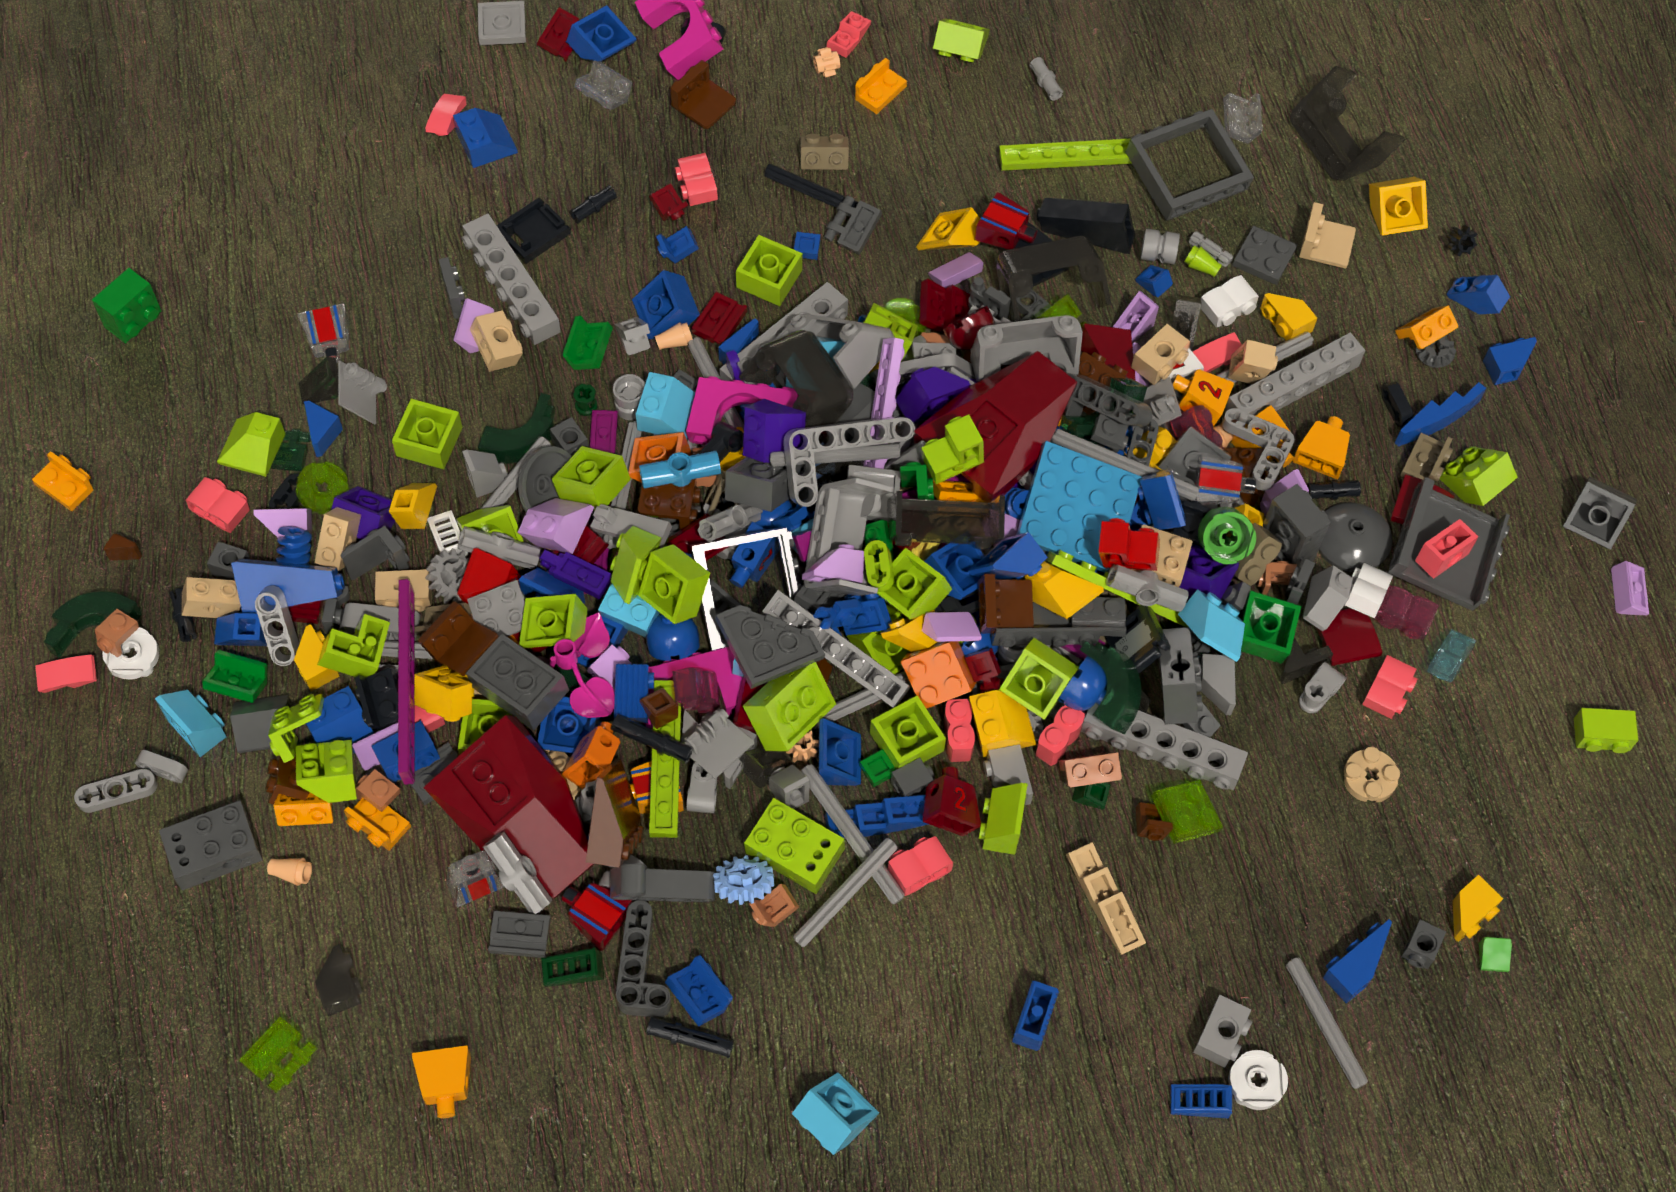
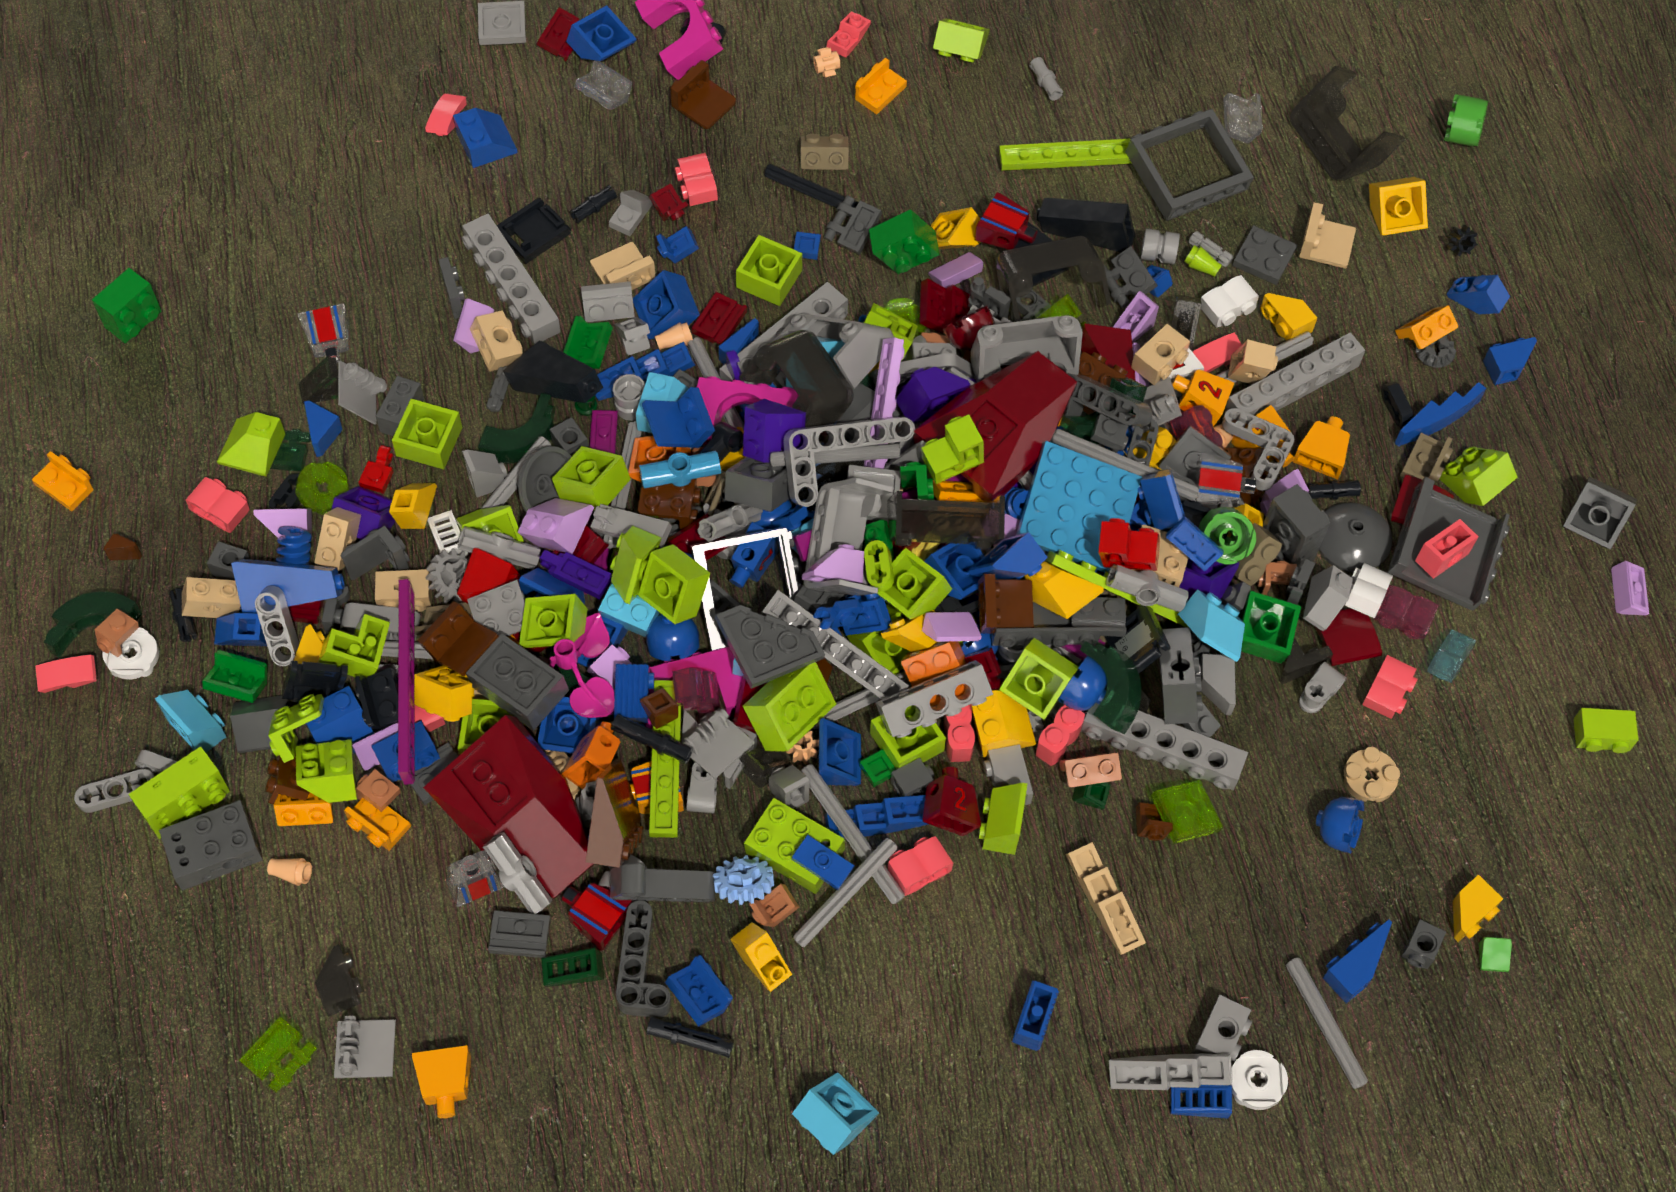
none -> lime piece [128,746,230,839]
none -> black container [282,661,348,702]
none -> light grey hinge [334,1016,396,1078]
none -> red plate [358,445,394,494]
none -> dark grey brick [376,376,424,436]
none -> dark grey axle [486,366,509,413]
none -> black slope [503,340,603,403]
none -> light grey plate [581,281,635,322]
none -> tan bracket [590,242,655,290]
none -> blue slope [596,342,695,401]
none -> light grey slope [609,190,653,236]
none -> blue bracket [642,387,715,448]
none -> yellow slope [730,922,792,992]
none -> blue plate [791,835,854,890]
none -> green brick [869,209,940,274]
none -> light grey brick [875,660,993,738]
none -> dark grey plate [1097,246,1158,308]
none -> light grey slope [1109,1054,1232,1090]
none -> blue plate [1166,516,1224,571]
none -> blue cylinder [1316,797,1364,854]
none -> bright green brick [1444,94,1488,147]

